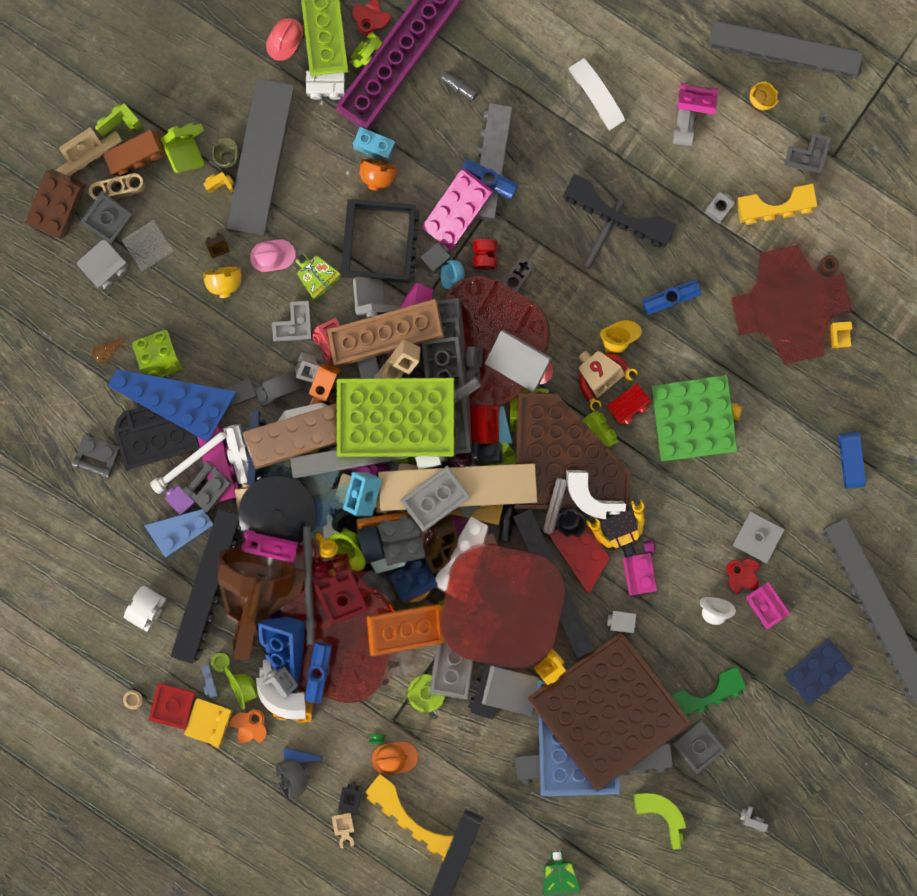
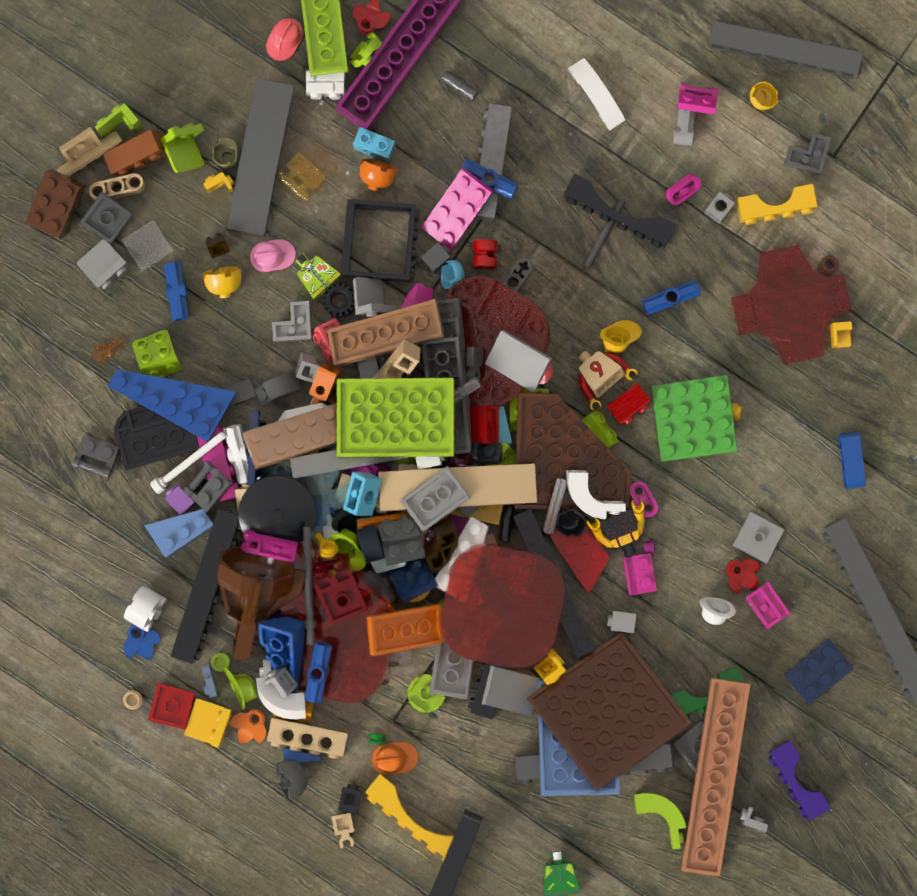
none -> blue plate [124,624,161,660]
none -> blue piece [164,262,189,321]
none -> tan brick [267,718,349,759]
none -> clear yellow plate [277,152,327,202]
none -> black tyre [322,282,355,318]
none -> dark pink plate [630,481,658,518]
none -> dark pink plate [666,174,701,205]
none -> nougat plate [681,678,750,877]
none -> dark purple arch [768,740,831,820]

